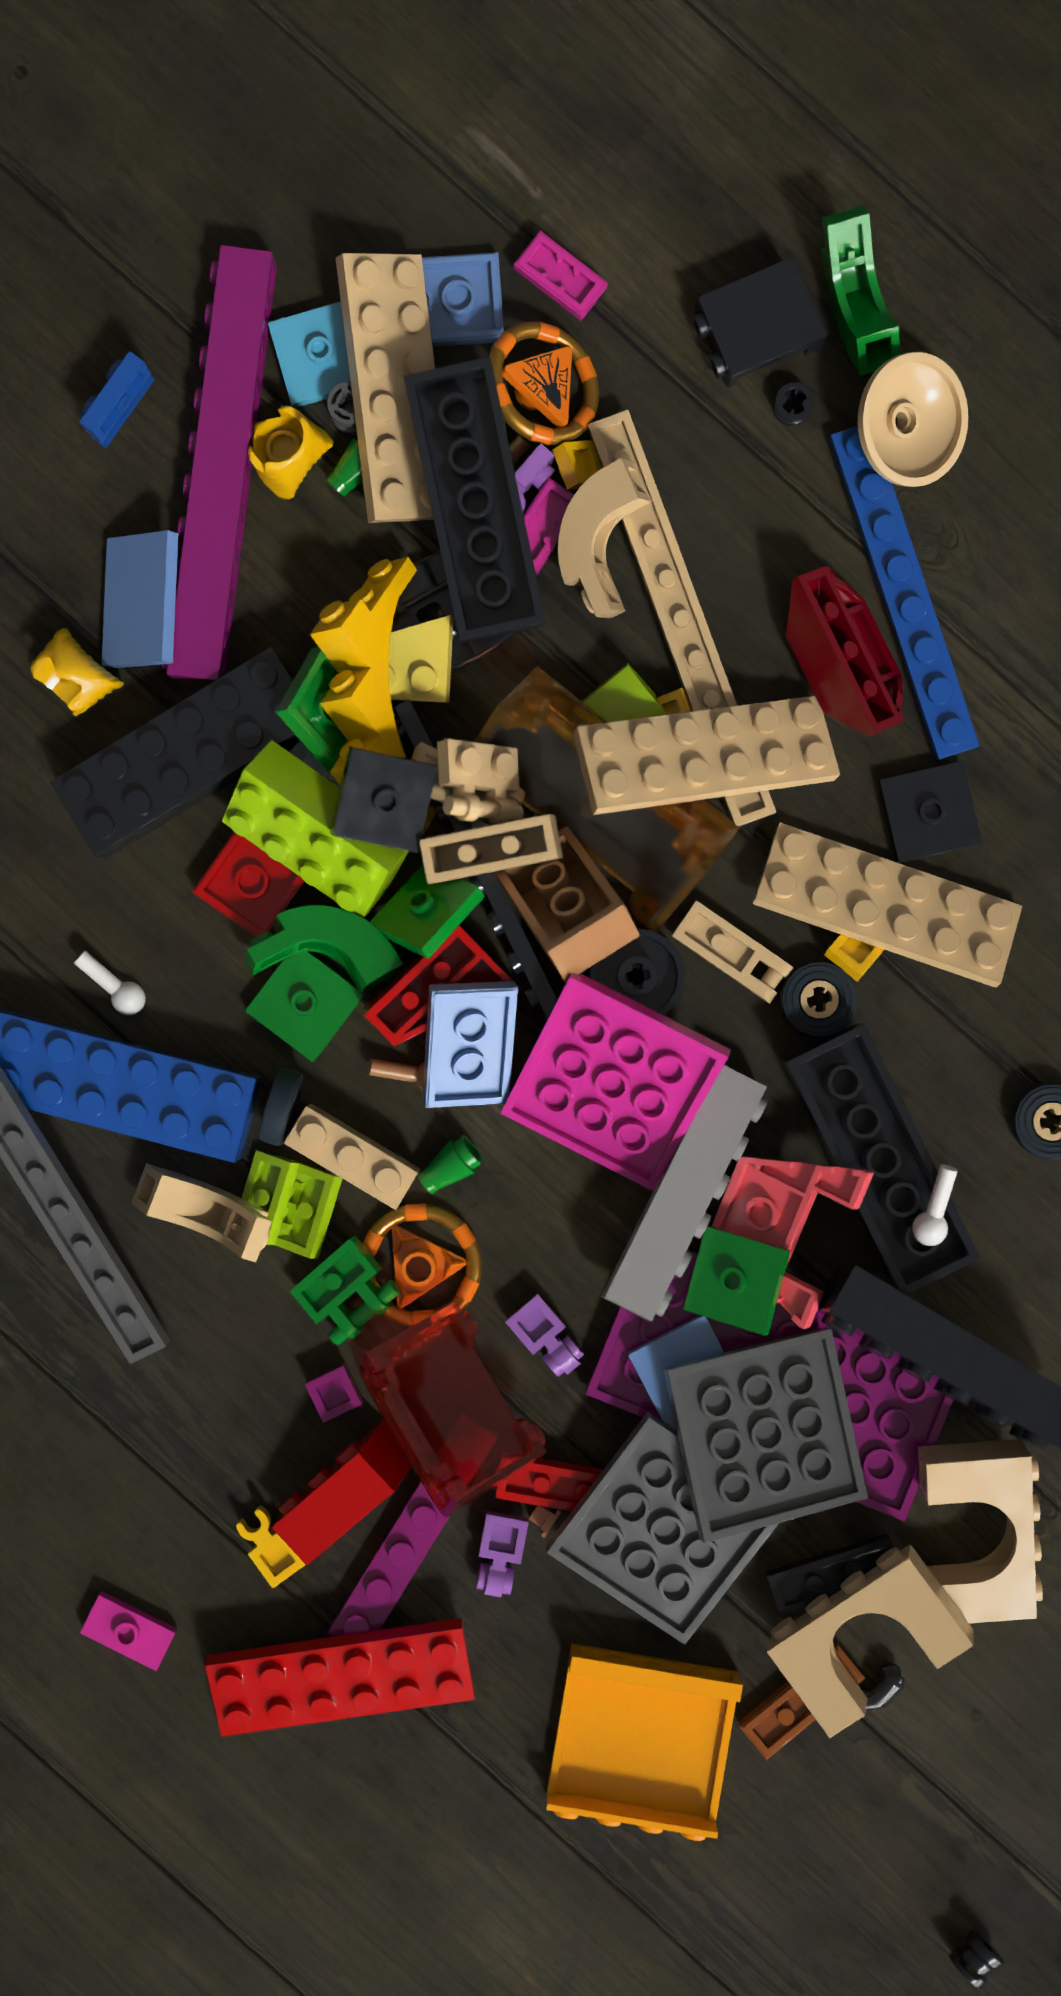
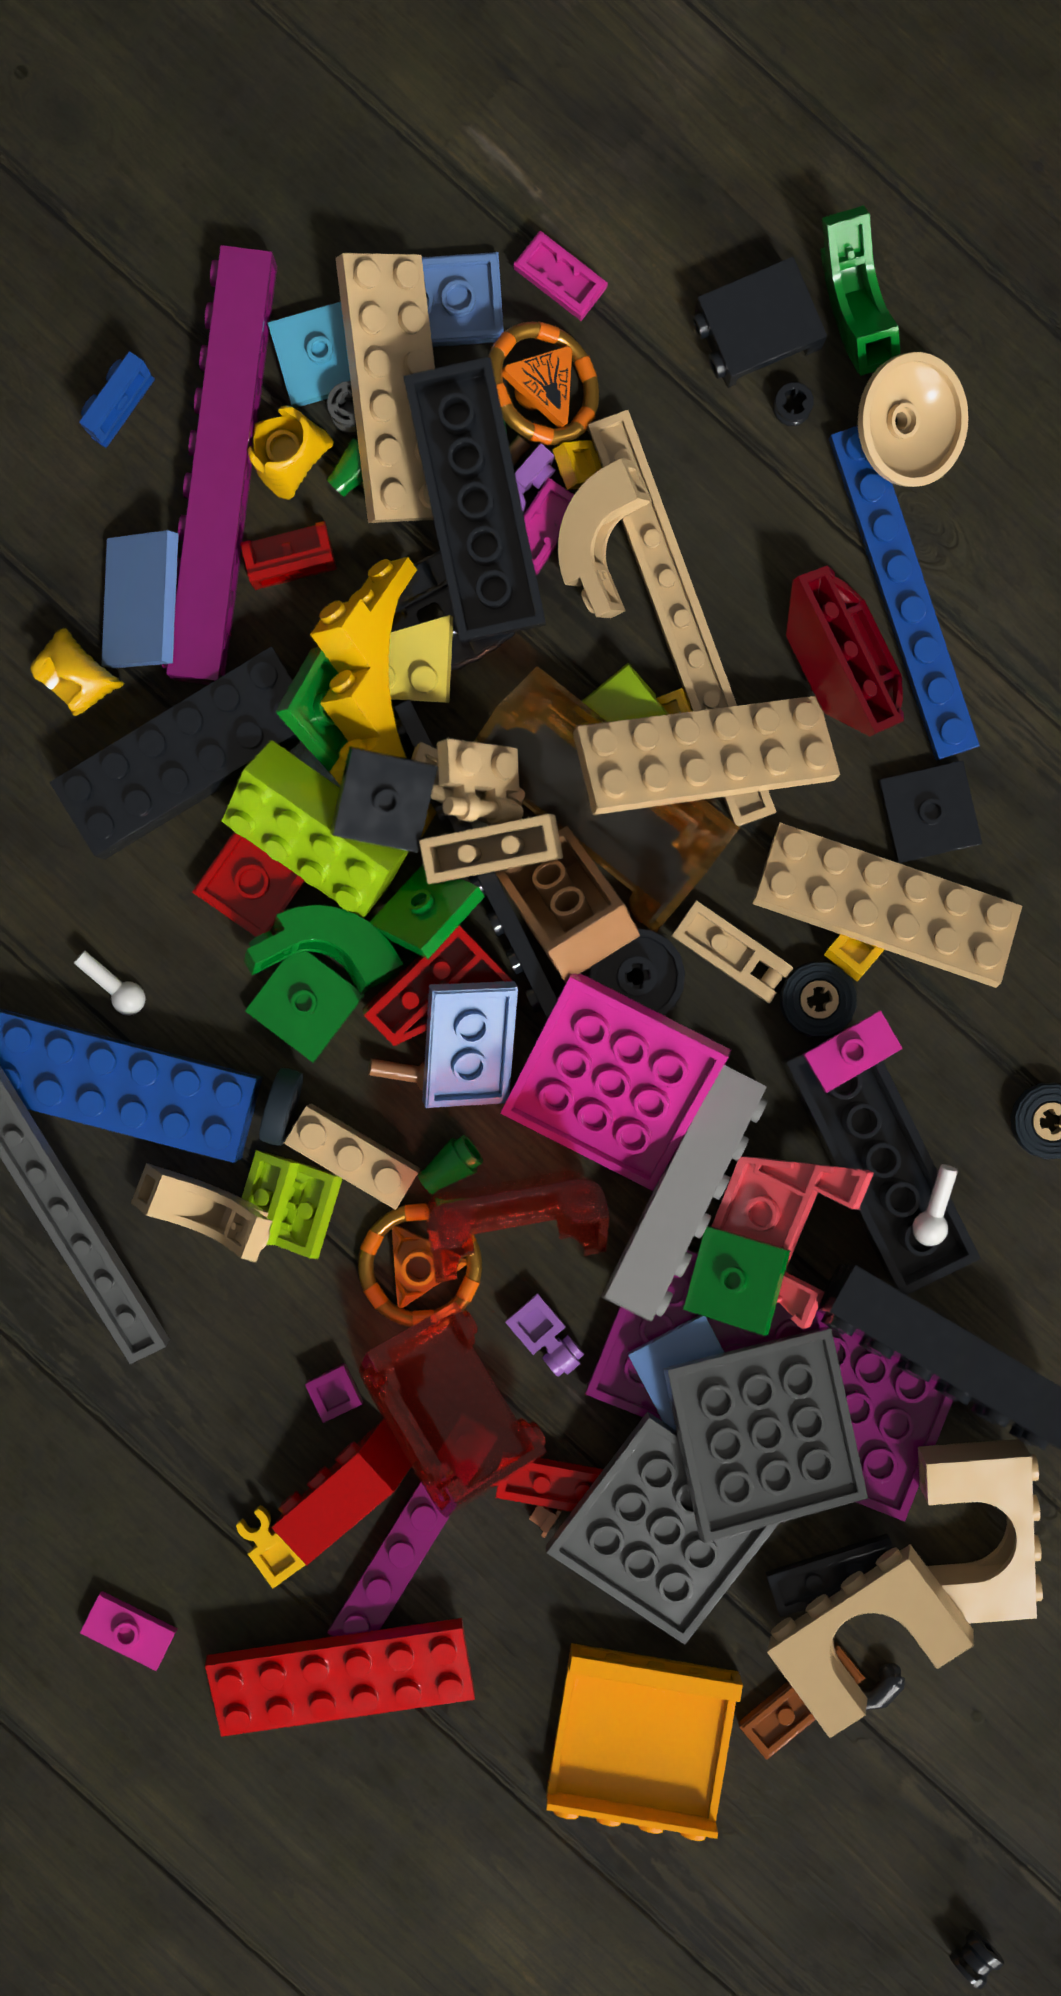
green plate [290,1236,401,1345] -> none
medium lavender plate [476,1510,529,1598] -> none
none -> red hinge [240,521,337,590]
none -> clear red windscreen [424,1170,609,1283]
none -> dark pink plate [803,1011,903,1093]

